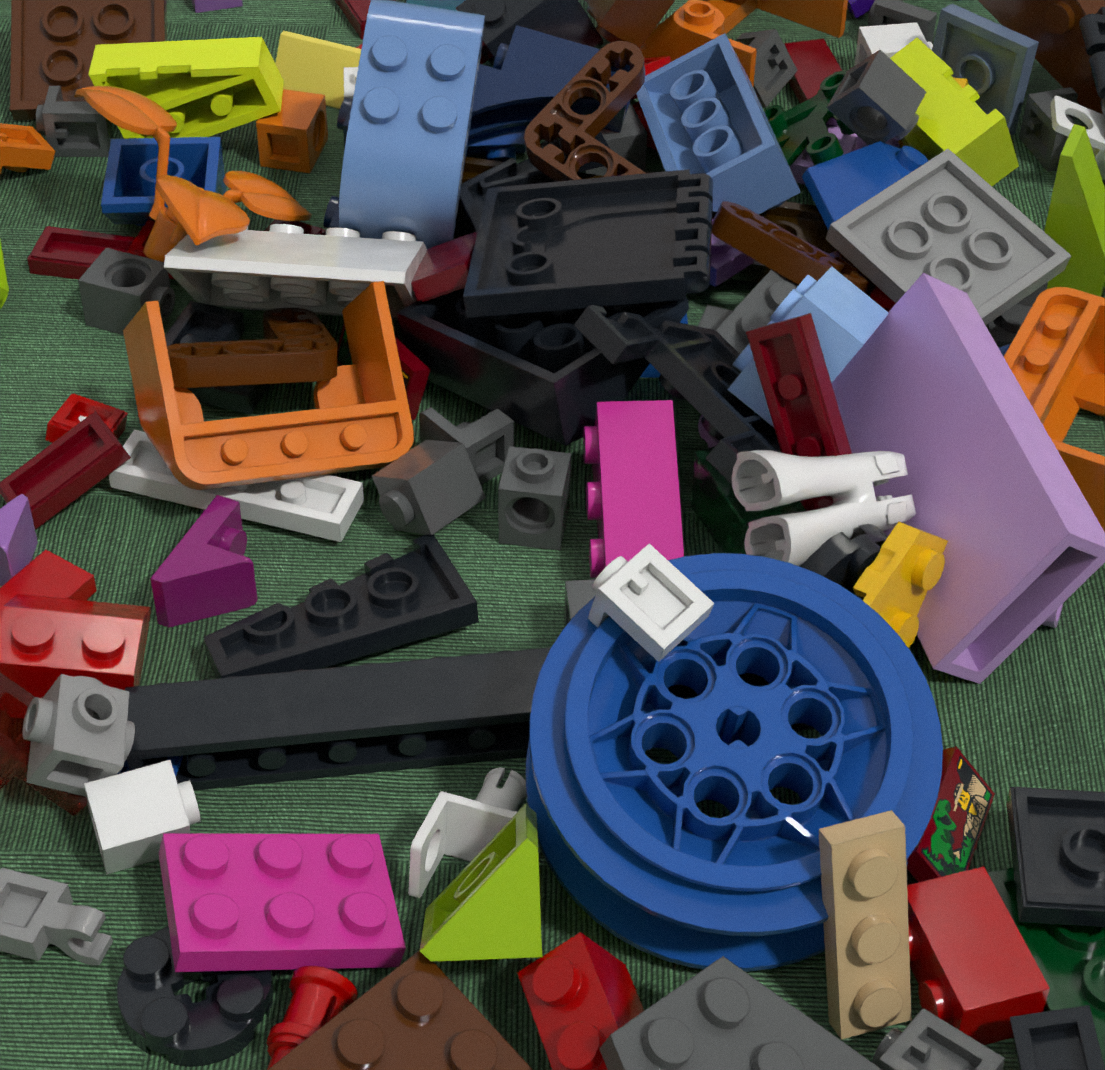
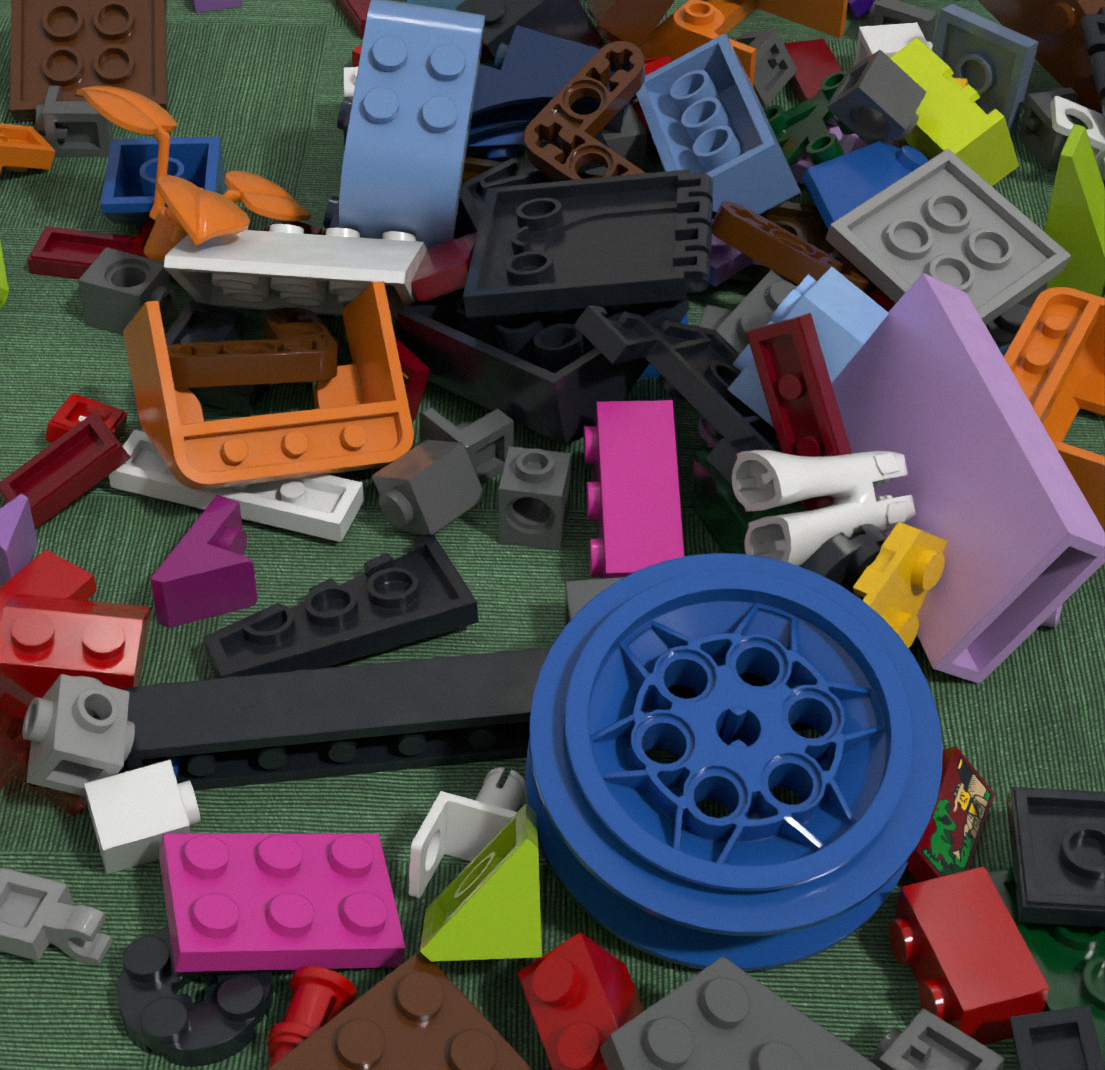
neon yellow wedge [88,37,284,139] -> none
orange brick [256,89,328,173] -> none
light yellow slope [275,31,361,109] -> none
white bracket [588,544,715,662] -> none
tan plate [819,810,912,1040] -> none

